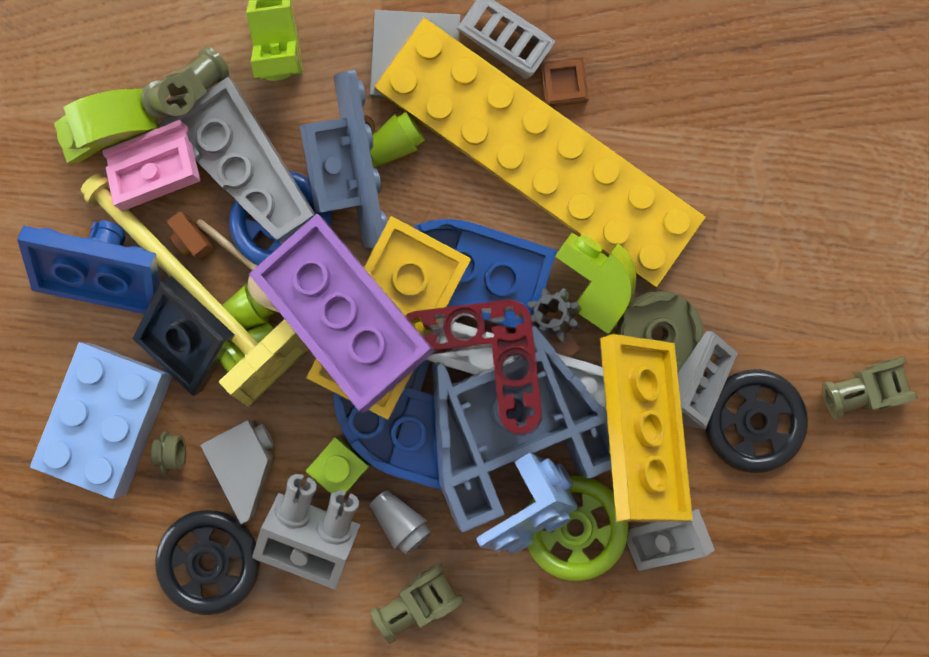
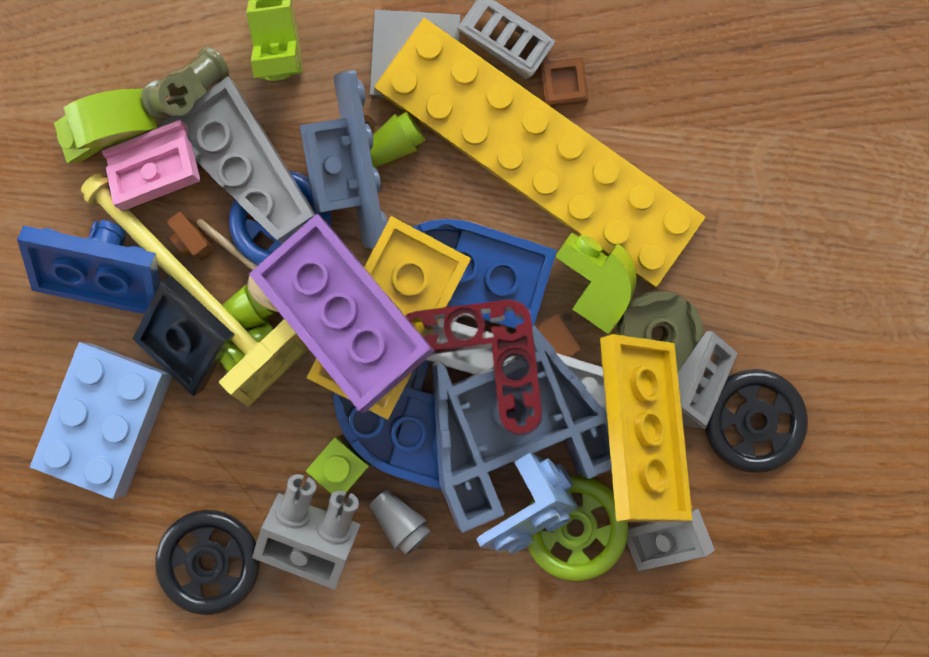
olive plate [151,431,186,474] -> none
light grey slope [200,419,275,524] -> none
olive connector [370,563,465,644] -> none
dark grey gear [527,288,582,343] -> none
olive connector [822,356,918,420] -> none

